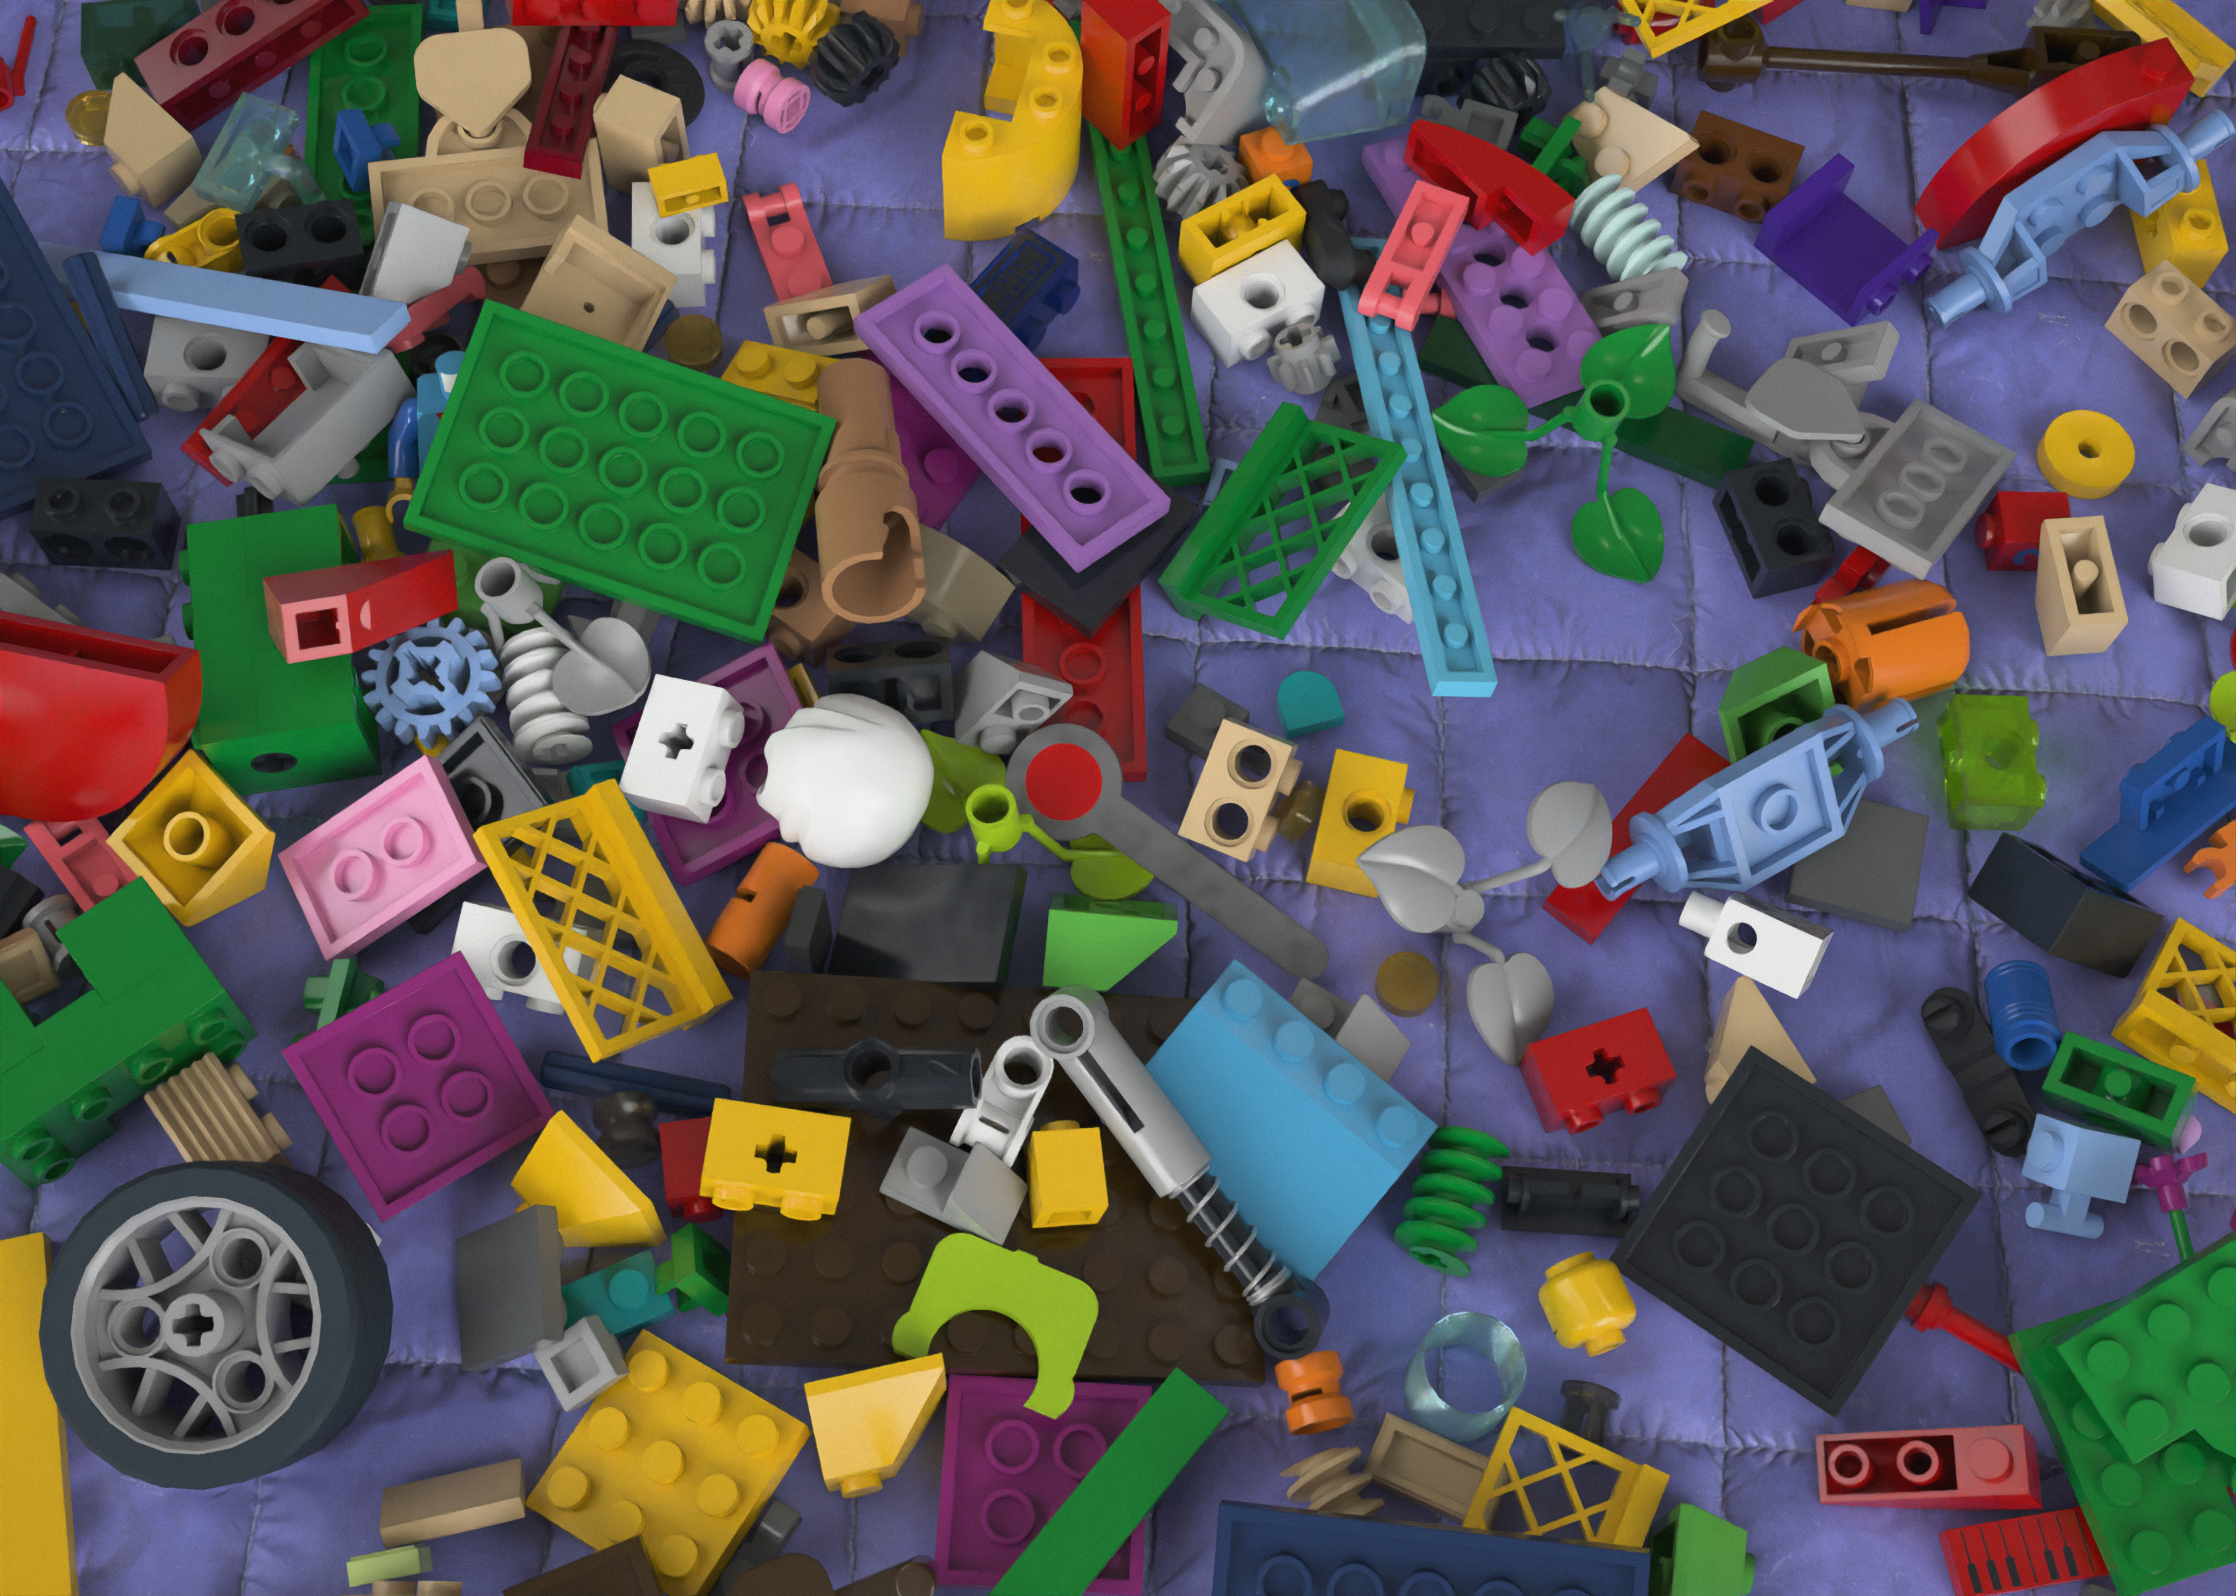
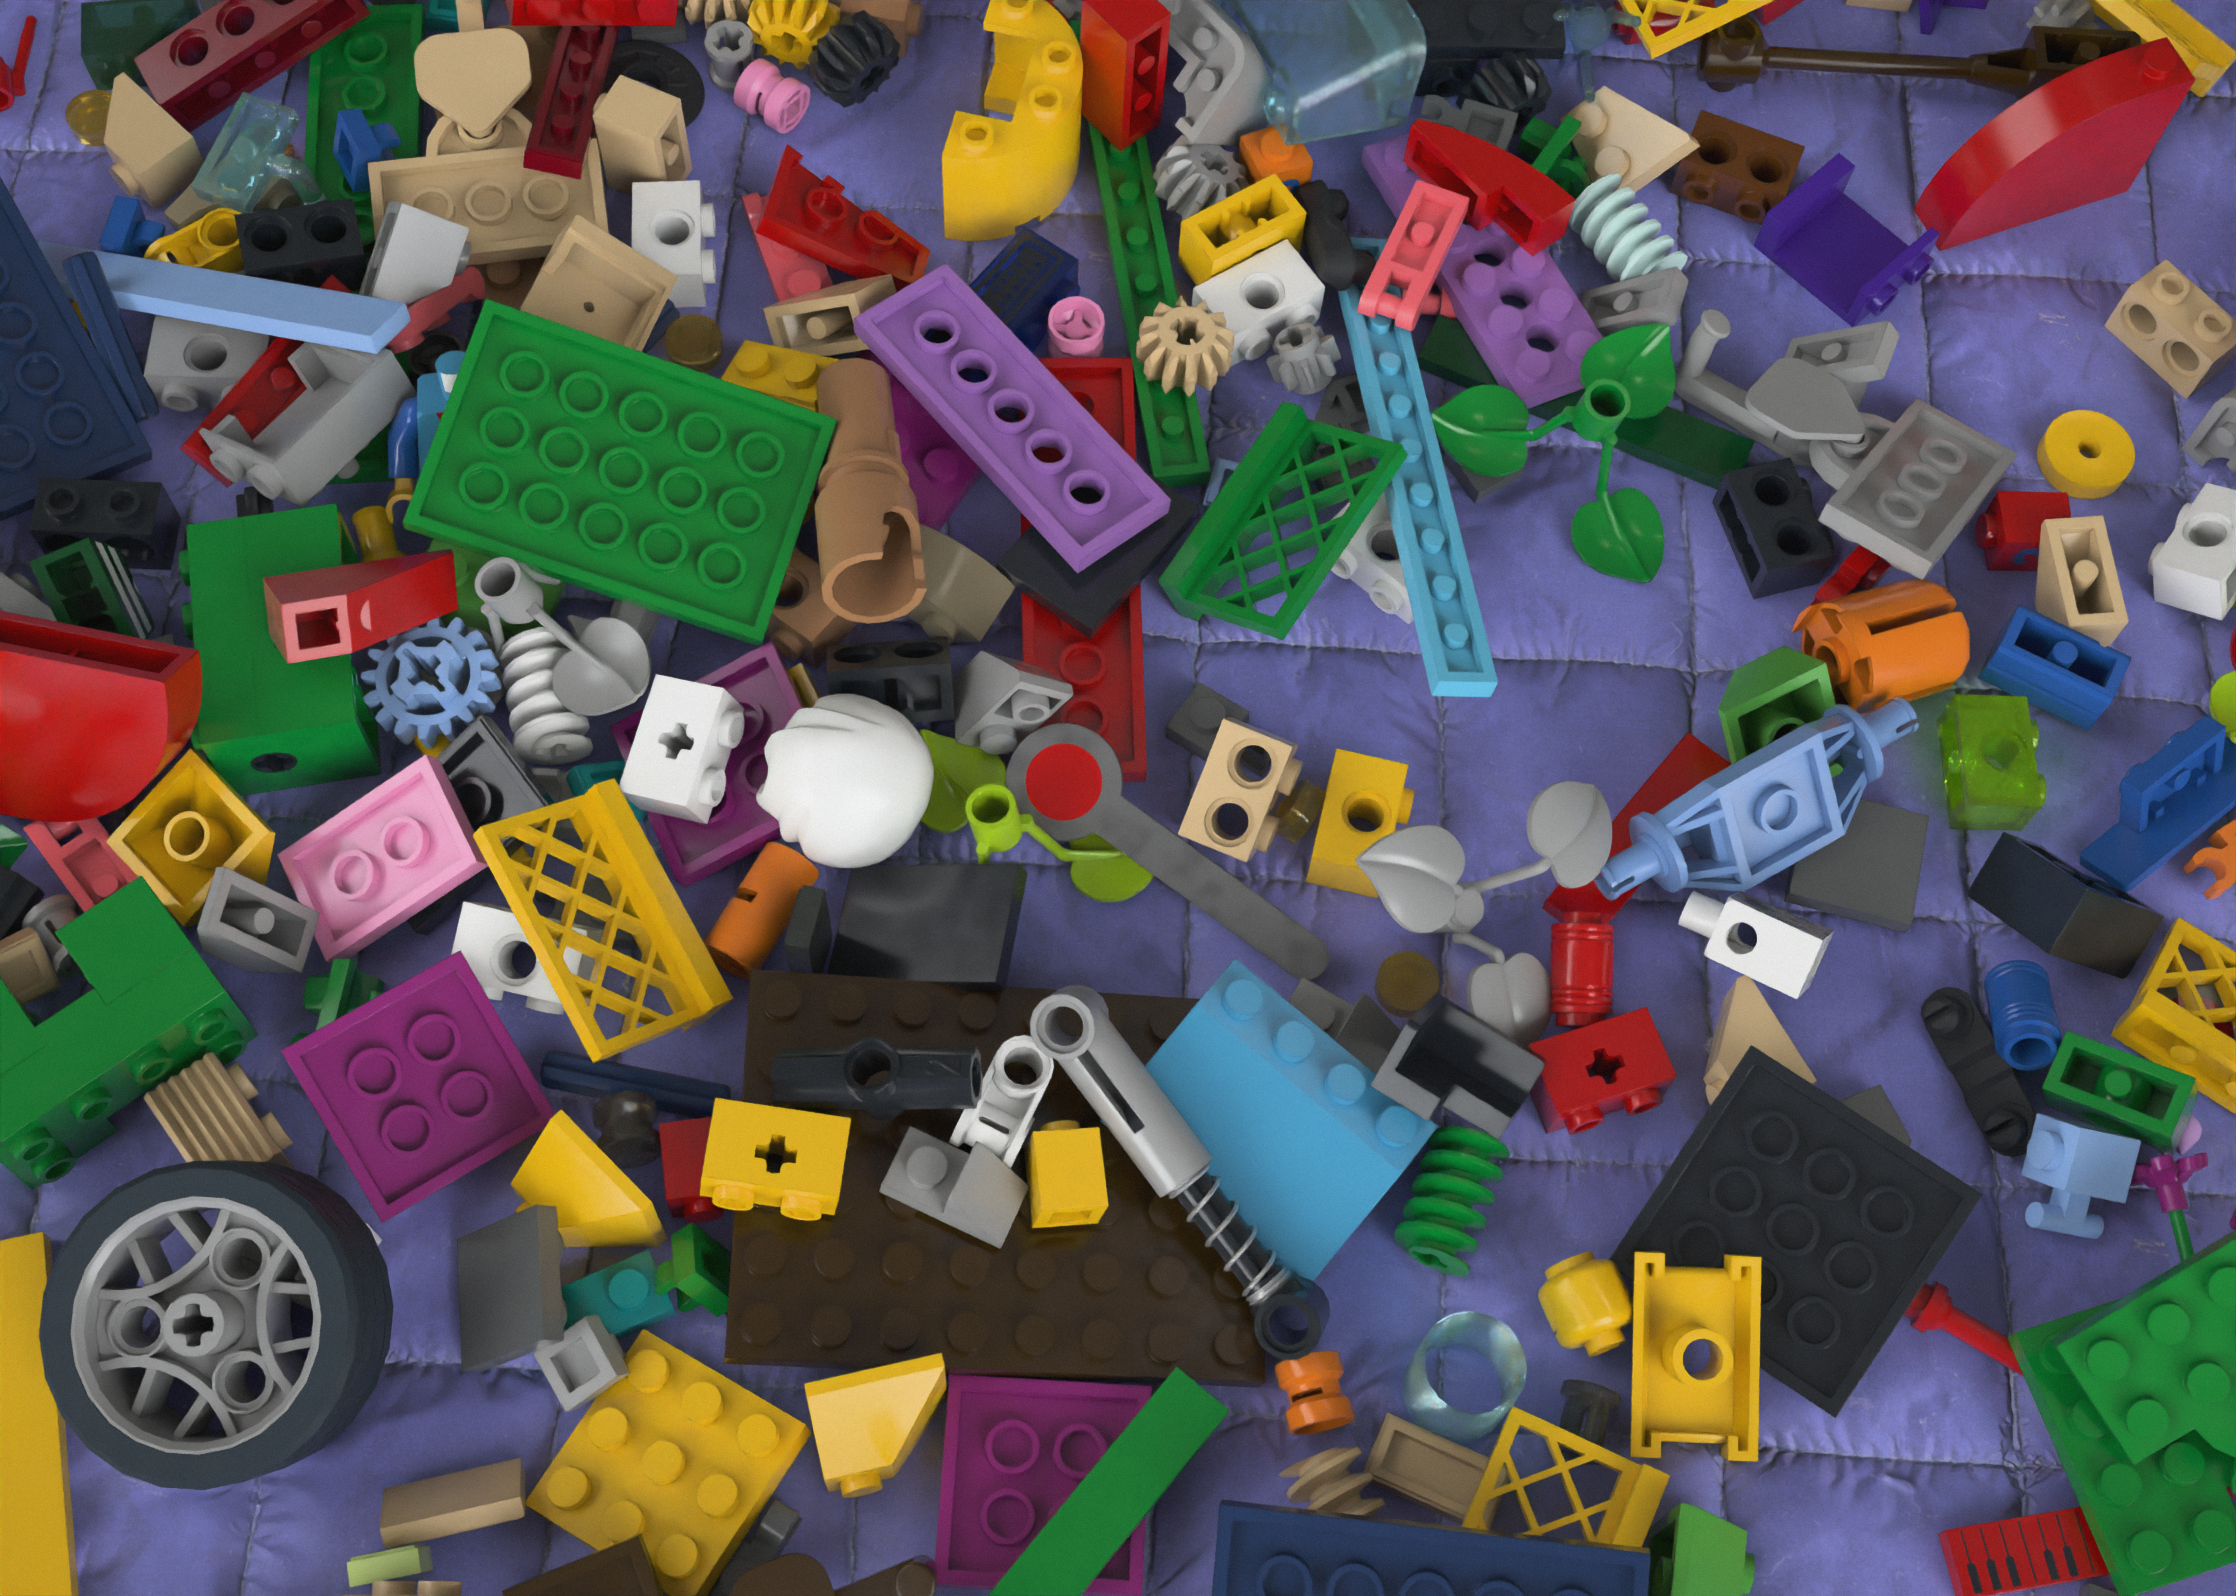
yellow piece [647,152,729,218] -> none
lime piece [892,1233,1098,1420] -> none
bright green slope [1042,892,1178,992] -> none
teal tile [1276,671,1345,739] -> none
black hinge [1502,1166,1640,1238] -> none
dark grey plate [1599,46,1659,110] -> none
red slope [1815,1424,2043,1511] -> none
medium blue plate [1924,108,2236,330] -> none
yellow brick [2129,159,2229,289] -> none
none -> dark green torso [29,537,155,639]
none -> light grey slope [197,867,320,973]
none -> red wing [756,144,930,292]
none -> bright pink wheel [1047,296,1105,358]
none -> tan gear [1136,295,1235,398]
none -> black panel [1371,993,1546,1140]
none -> red head [1550,912,1614,1028]
none -> yellow piece [1630,1251,1762,1462]
none -> blue brick [1978,604,2132,731]

